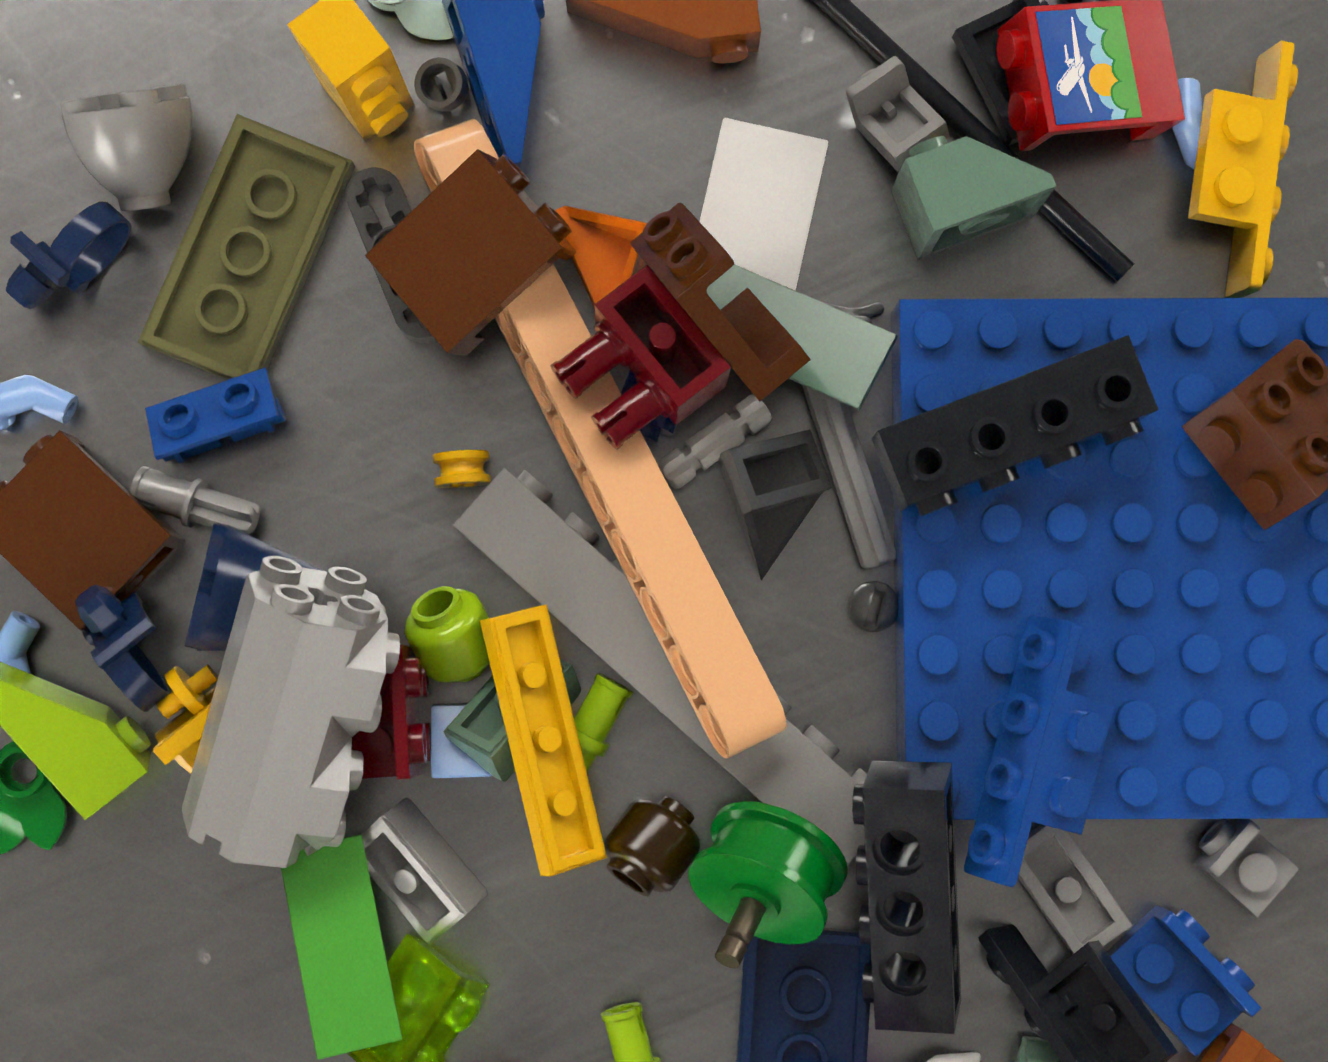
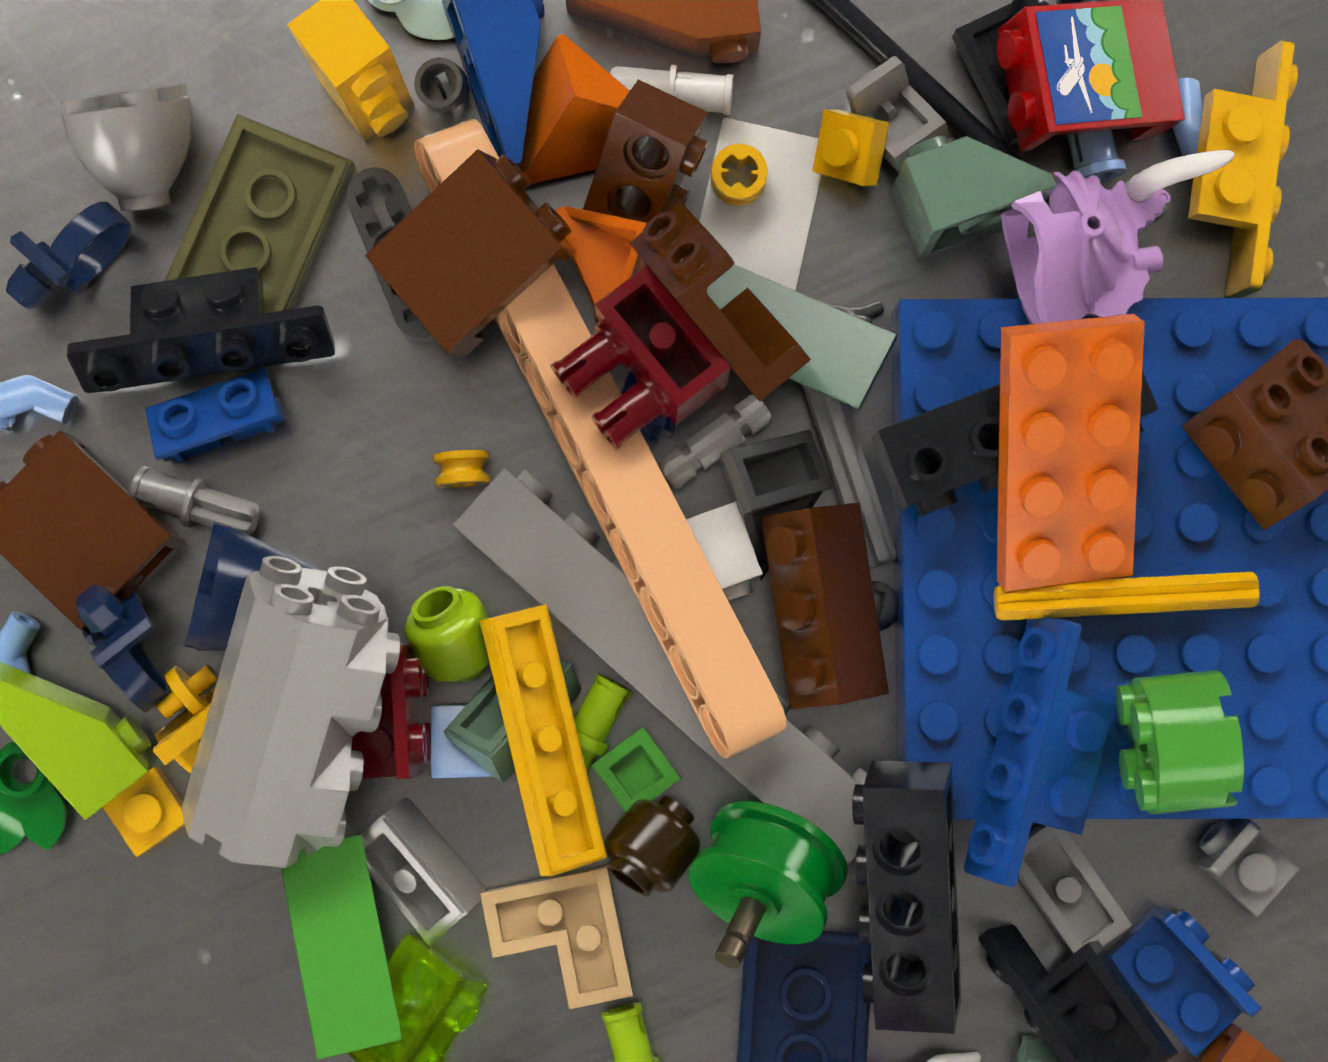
none -> black bracket [67,267,335,393]
none -> yellow plate [102,766,185,857]
none -> tan plate [480,866,633,1009]
none -> orange slope [519,34,630,185]
none -> reddish brown brick [583,79,708,223]
none -> bright green plate [591,727,681,812]
none -> white axle [610,64,733,115]
none -> white brick [686,502,762,602]
none -> yellow bush [711,143,768,206]
none -> reddish brown brick [761,503,889,709]
none -> yellow plate [812,109,889,186]
none -> yellow axle [993,572,1260,621]
none -> orange plate [997,314,1145,591]
none -> lavender helmet [1001,150,1235,324]
none -> light blue bush [1061,130,1127,182]
none -> bright green brick [1115,670,1244,814]

